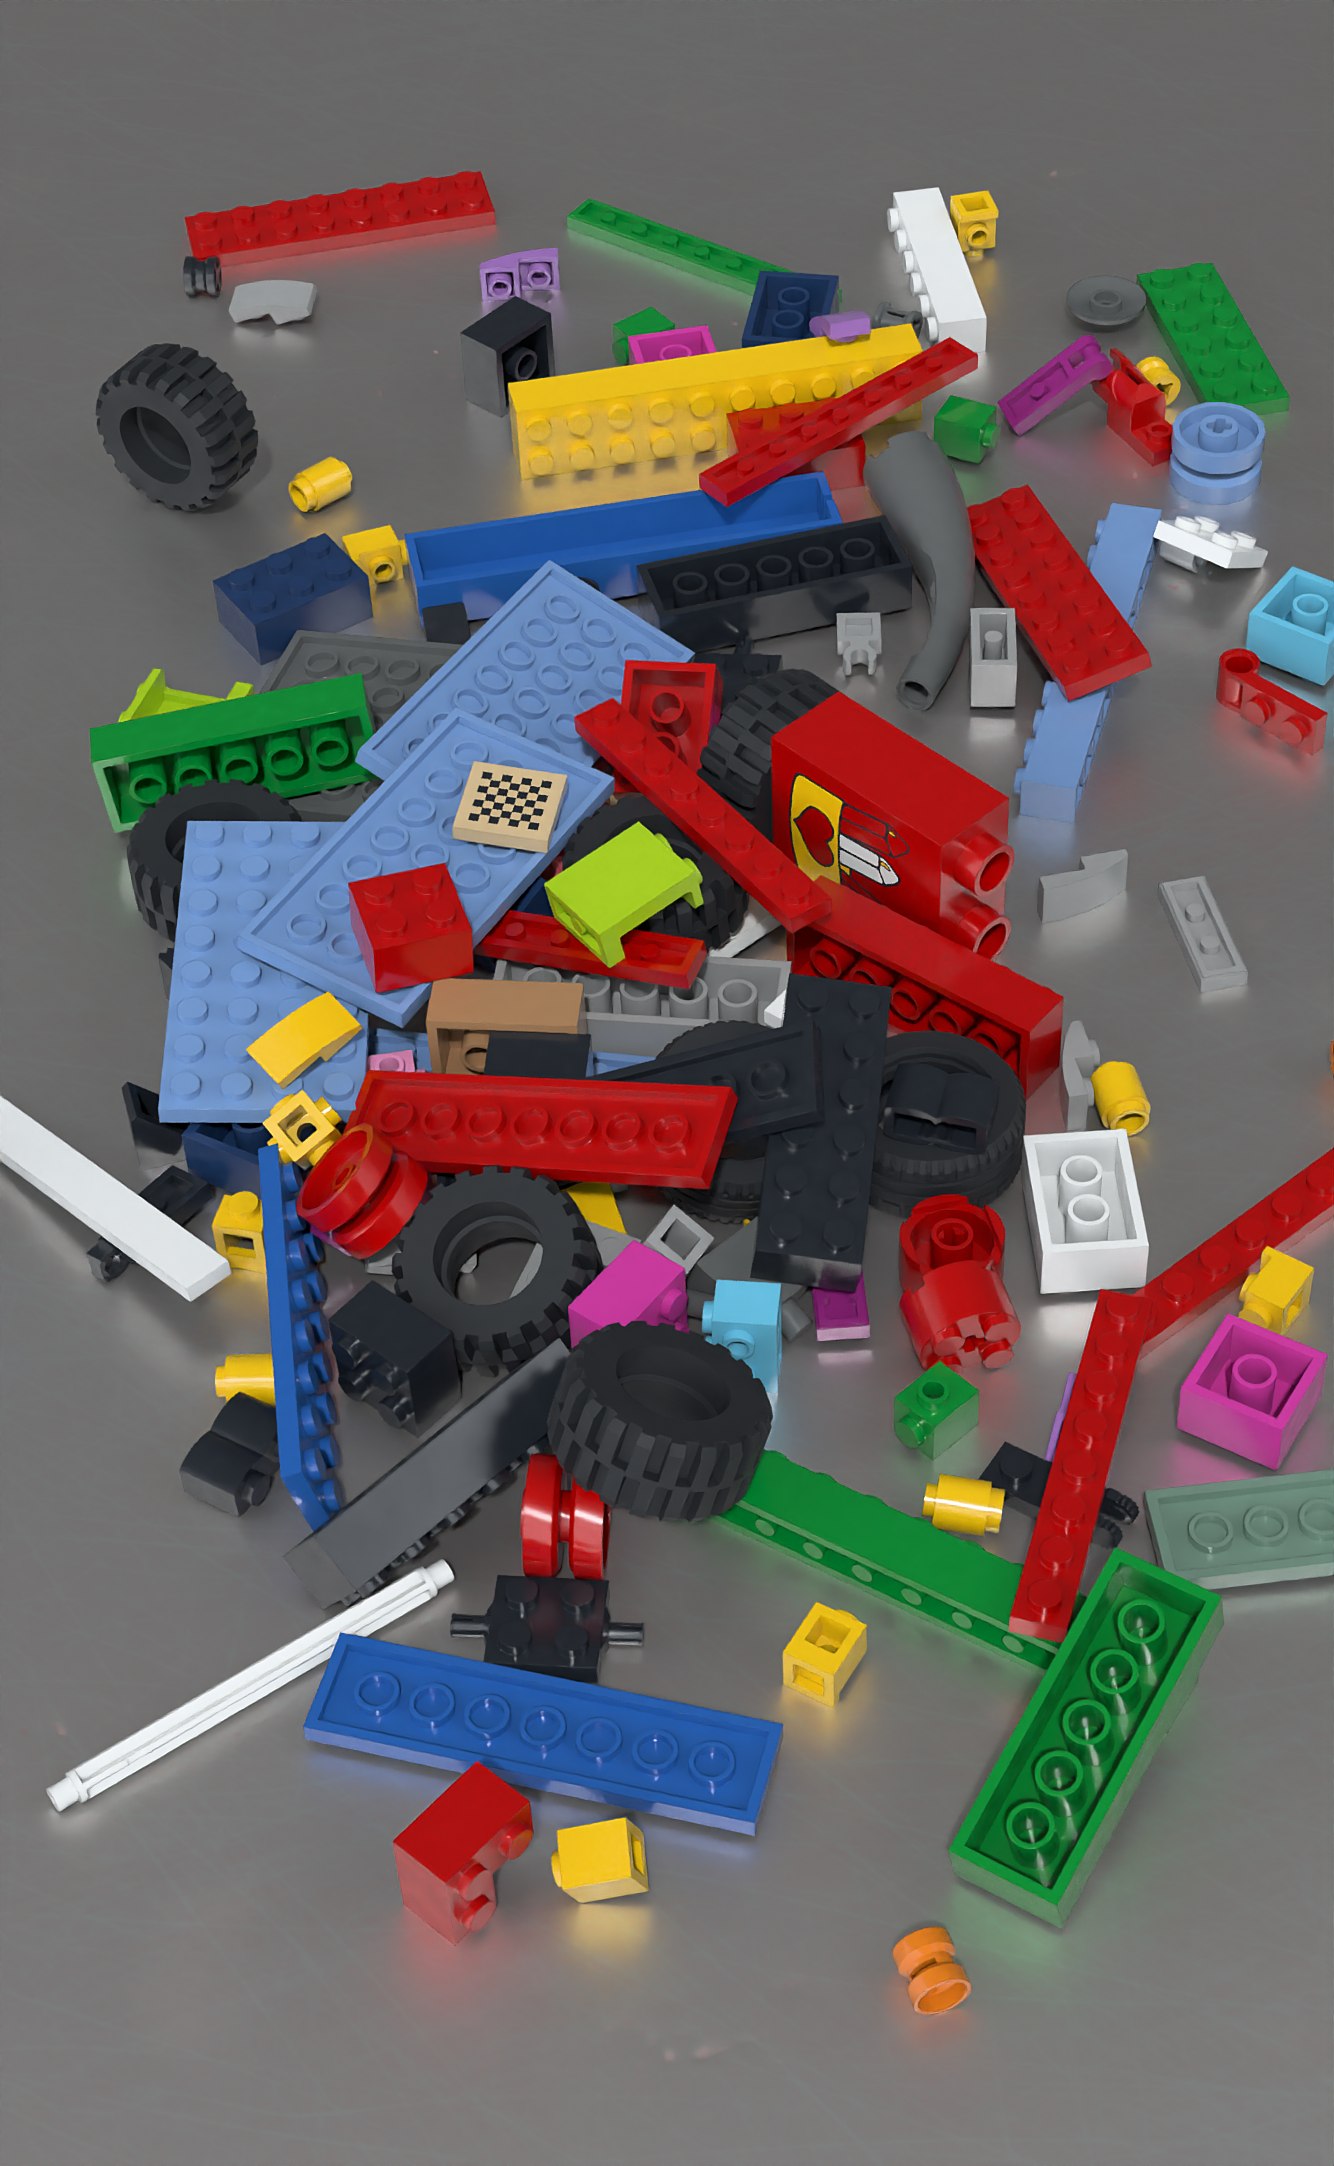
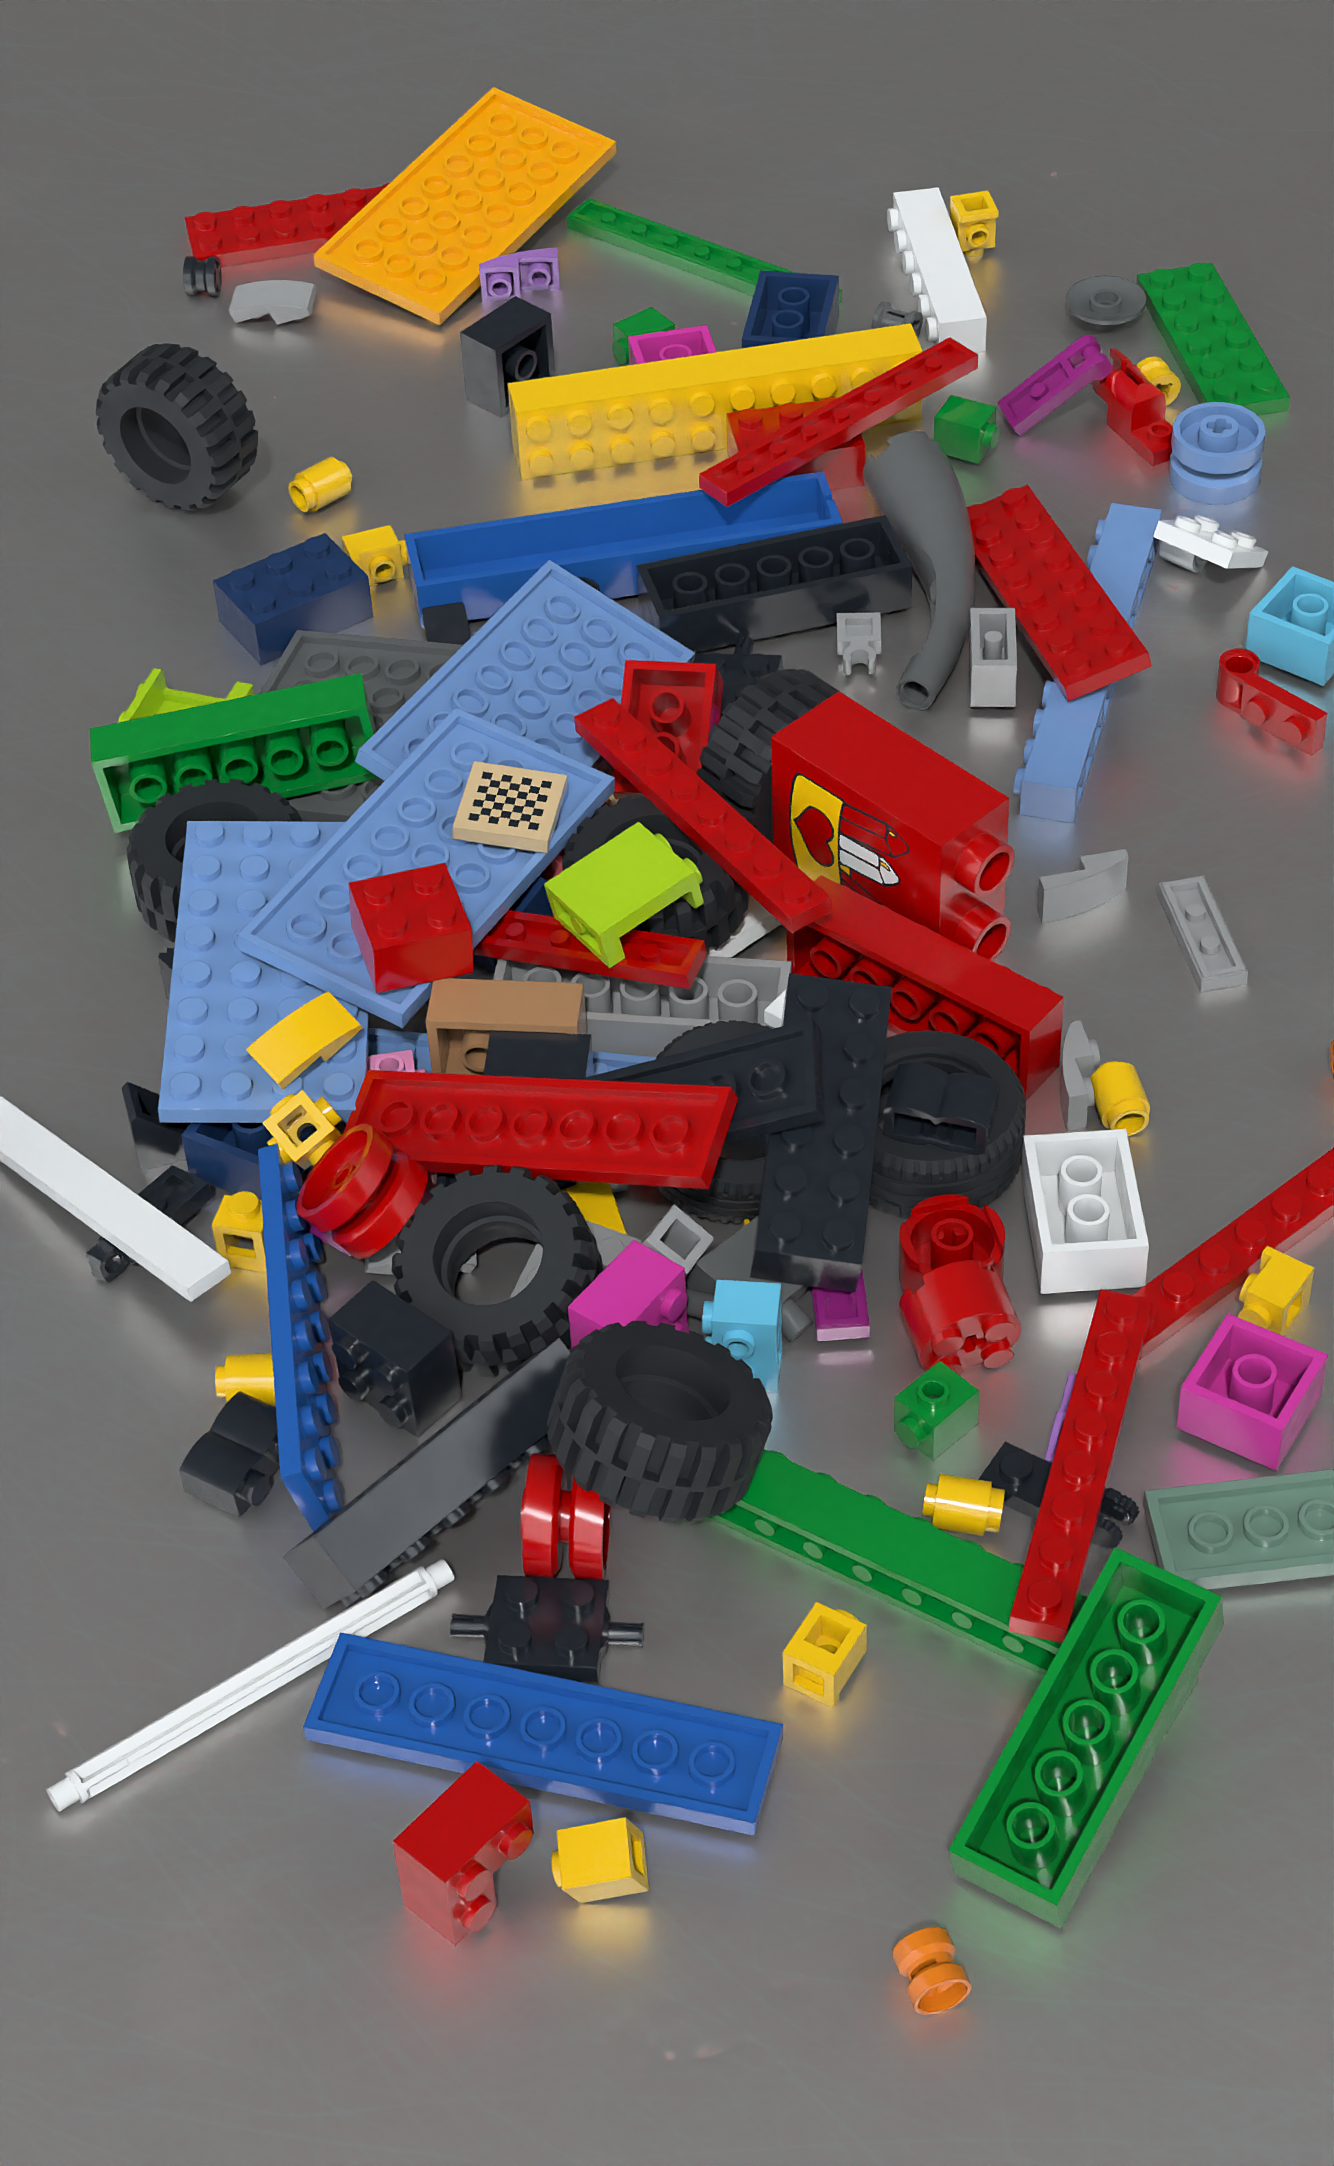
medium lavender slope [809,310,871,342] -> none
none -> light orange plate [313,87,616,325]

